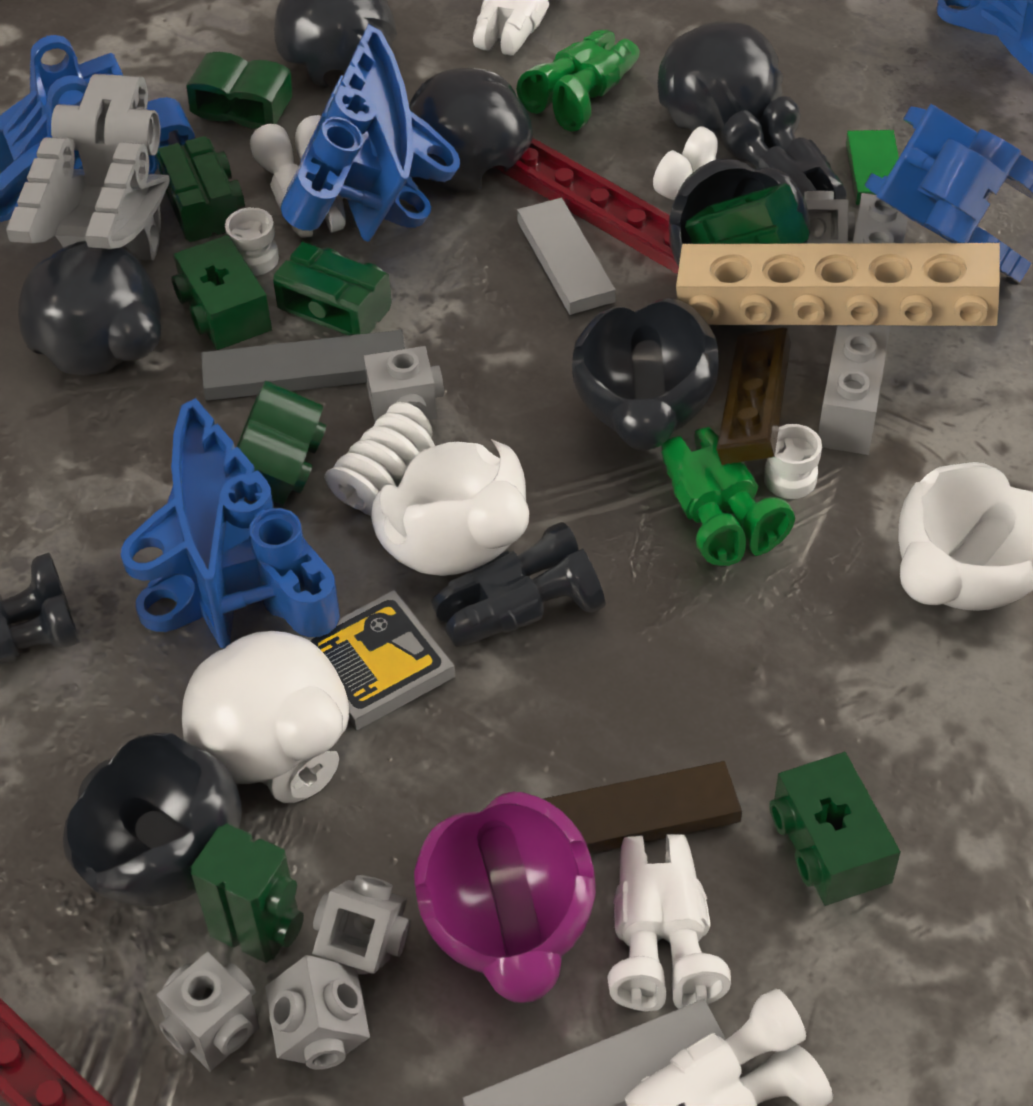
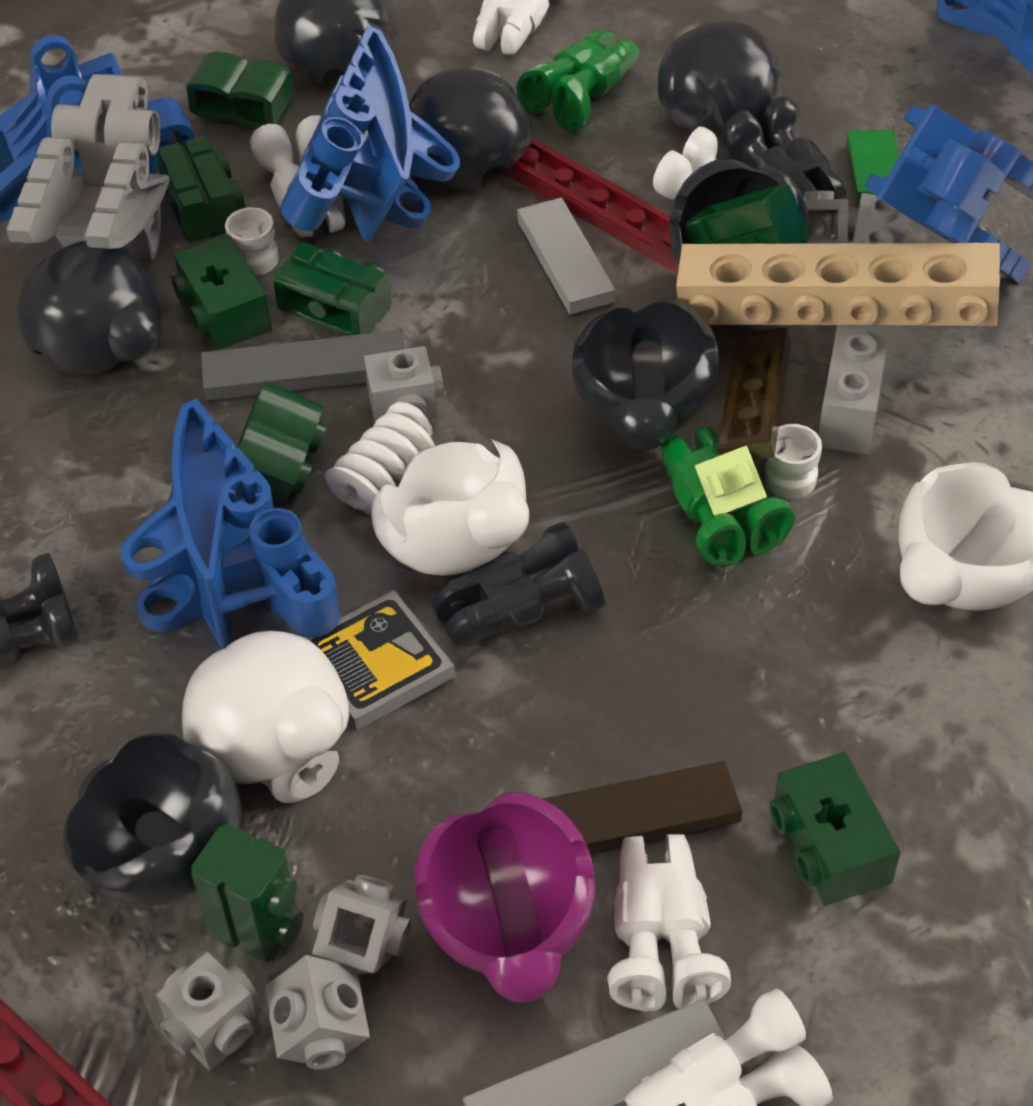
none -> yellowish green tile [695,445,767,516]

